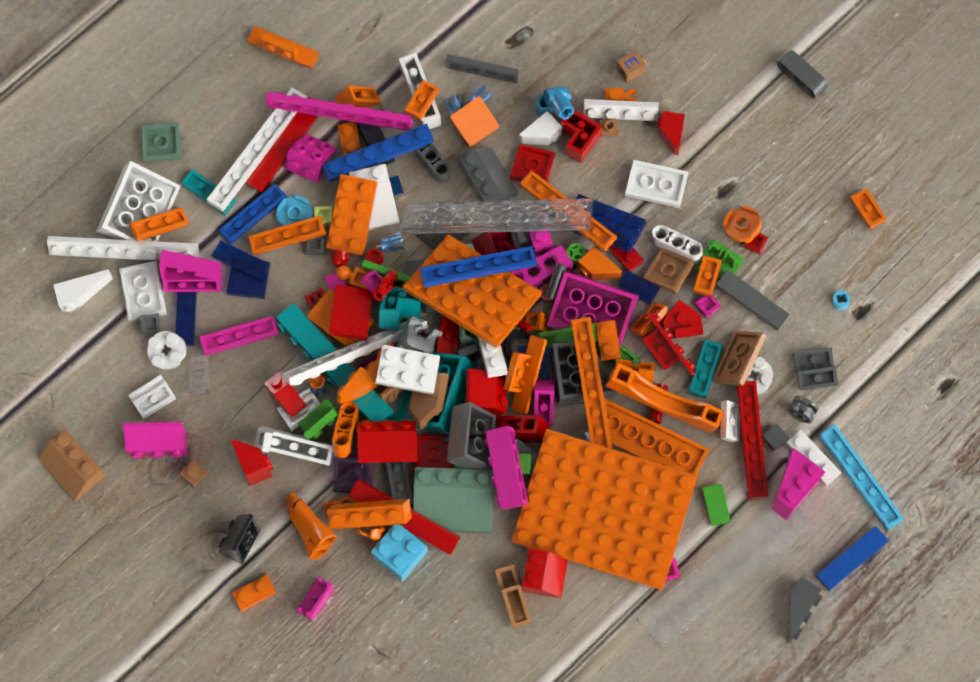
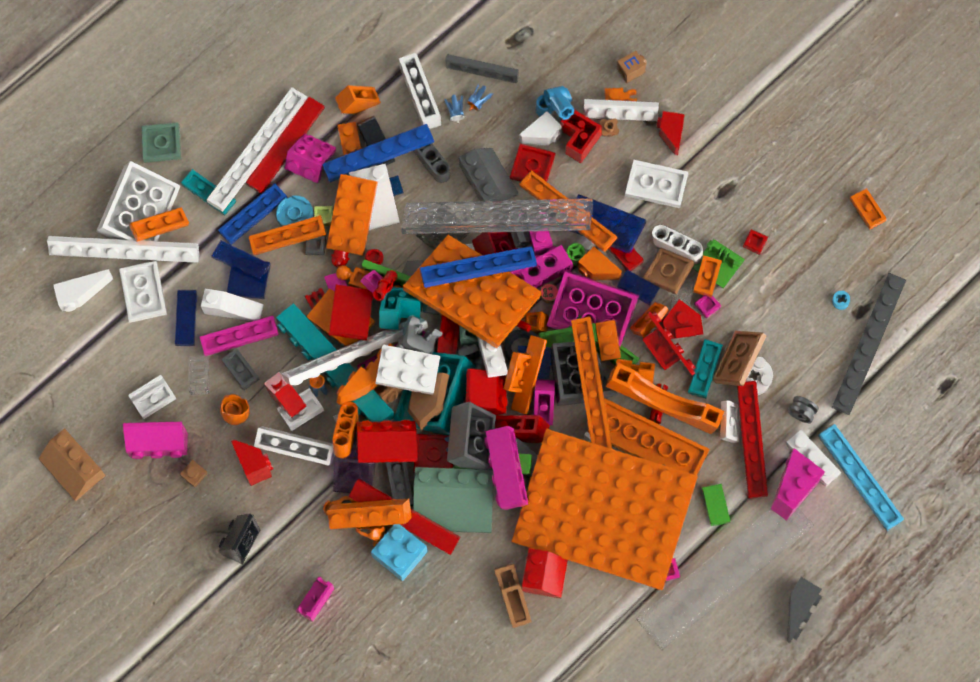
dark grey plate [140,313,161,334] -> none
white plate [147,331,186,370] -> none
dark pink wedge [159,250,223,292] -> none
orange plate [232,575,277,612] -> none
orange bracket [247,26,320,69] -> none
white tile [261,430,274,453] -> none
dark pink plate [266,92,413,131] -> none
orange piece [285,492,337,560] -> none
bright green bracket [298,399,339,440] -> none
flat silver piece [376,231,405,253] -> none
orange plate [405,80,439,121] -> none
orange tile [449,96,500,147] -> none
dark grey axle [545,263,567,300] -> none
dark grey tile [716,270,790,331] -> none
orange plate [723,206,762,243] -> none
dark grey tile [762,424,790,451] -> none
dark grey beam [777,50,828,98] -> none
dark grey slope [792,347,838,391] -> none
blue tile [816,526,889,592] -> none
none -> white slope [201,289,264,322]
none -> orange hair [220,394,250,425]
none -> dark grey plate [221,348,260,390]
none -> dark grey plate [832,273,906,415]

